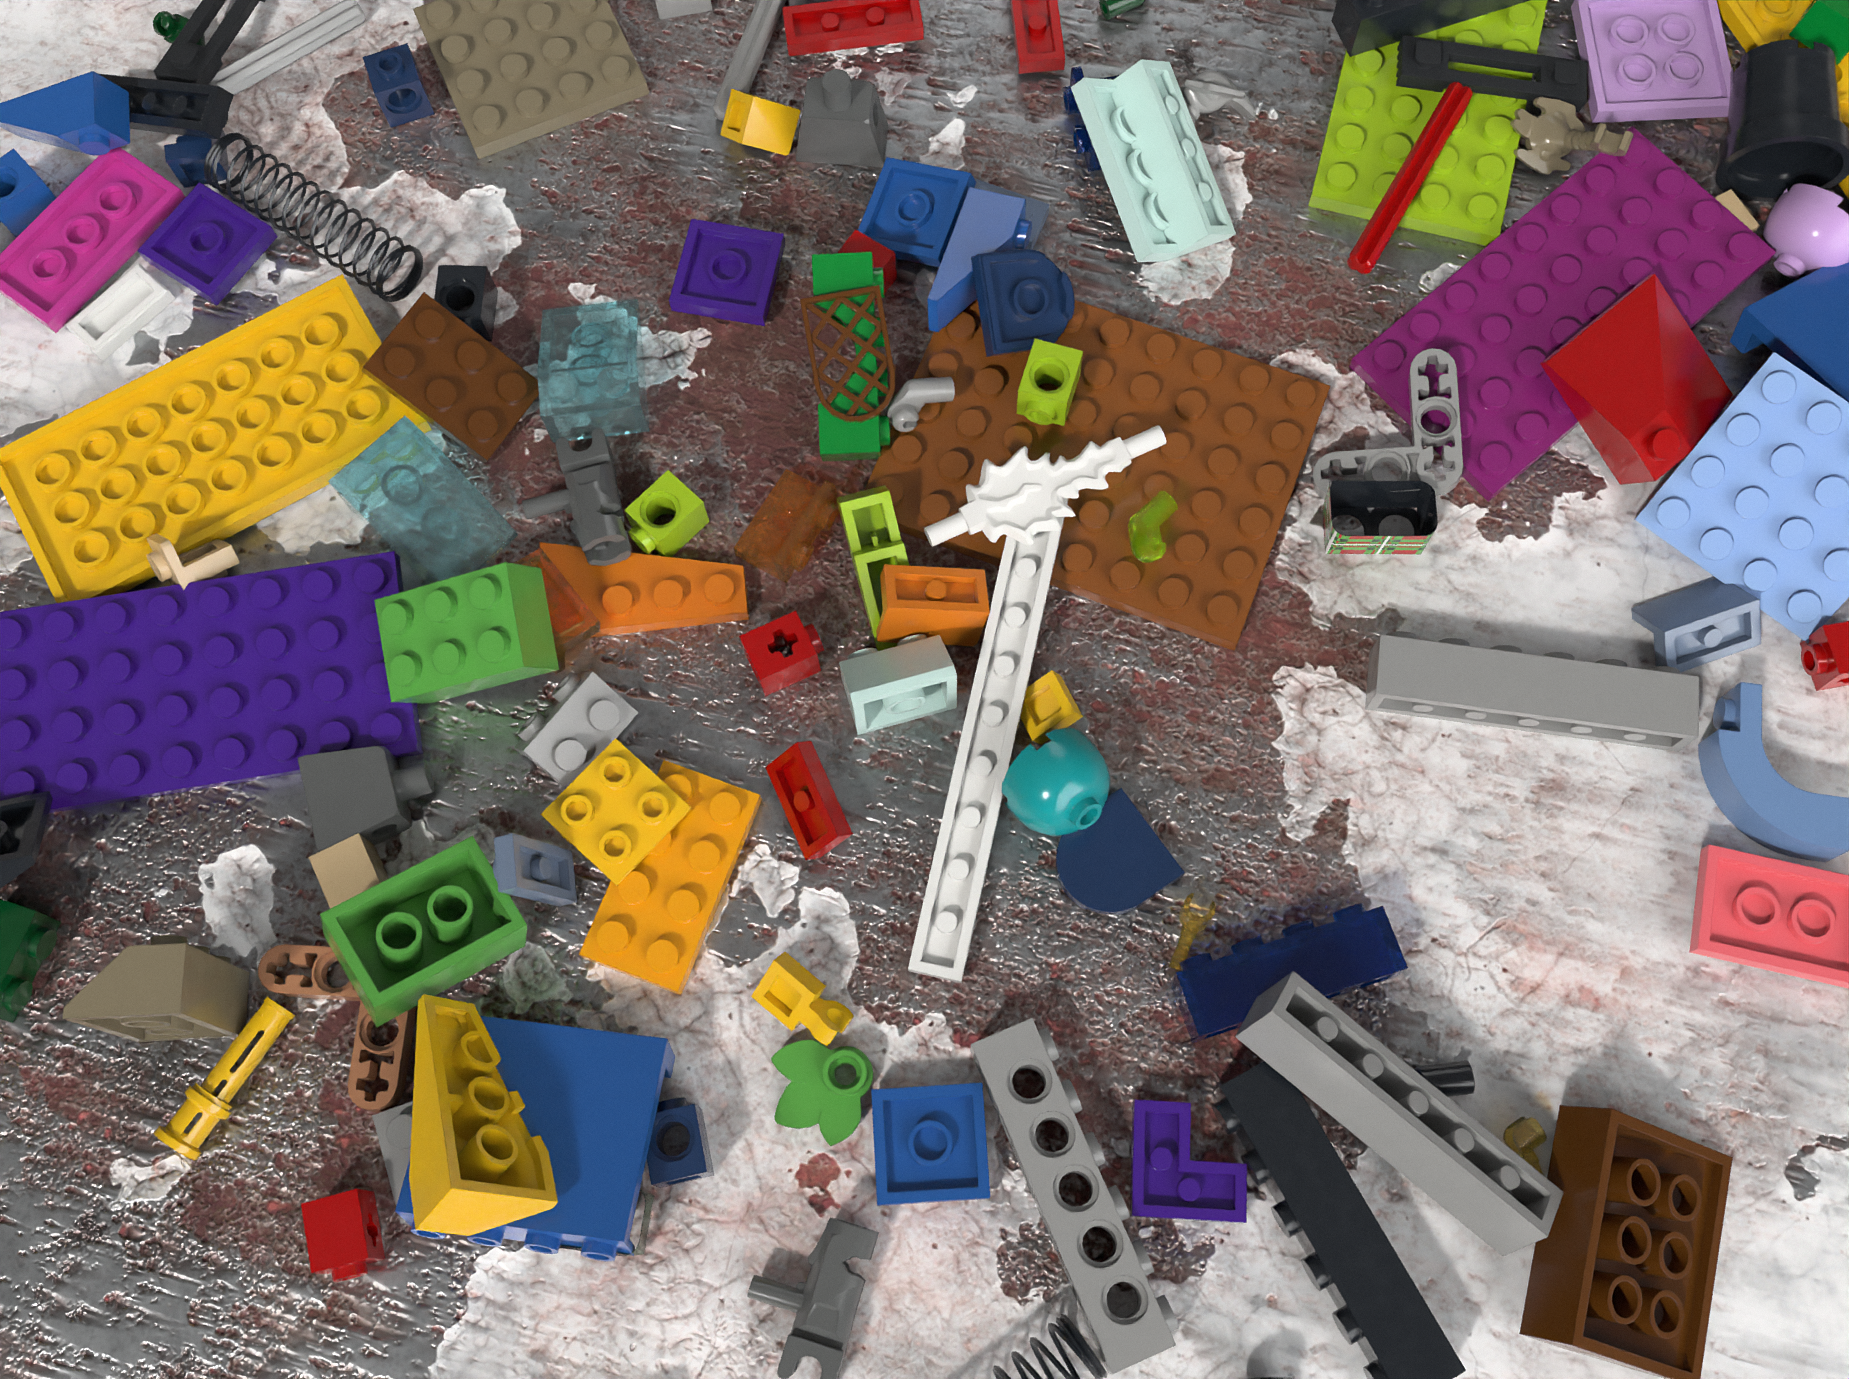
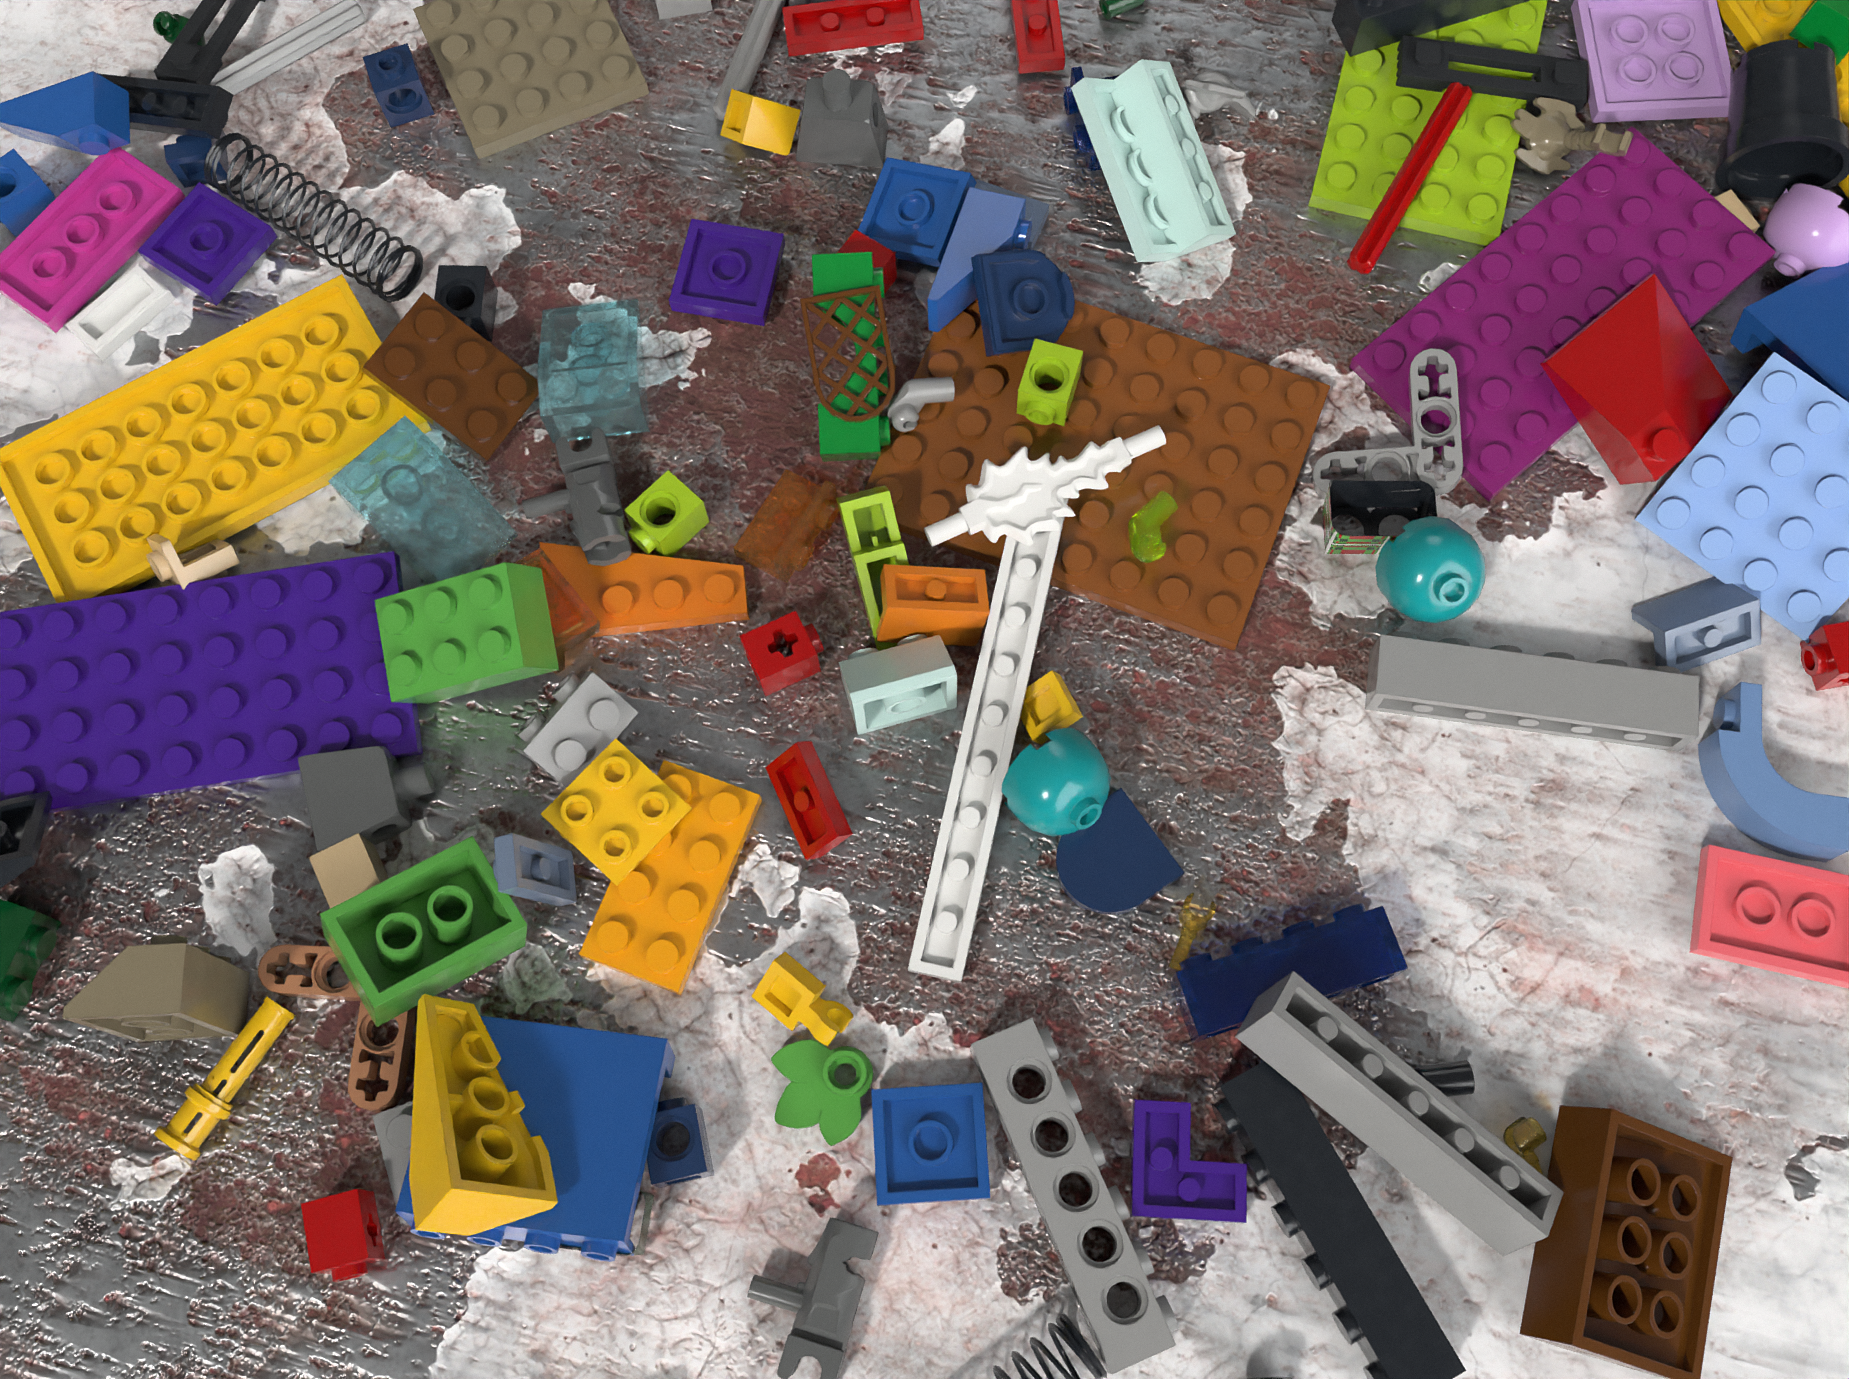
none -> teal cylinder [1375,516,1486,623]

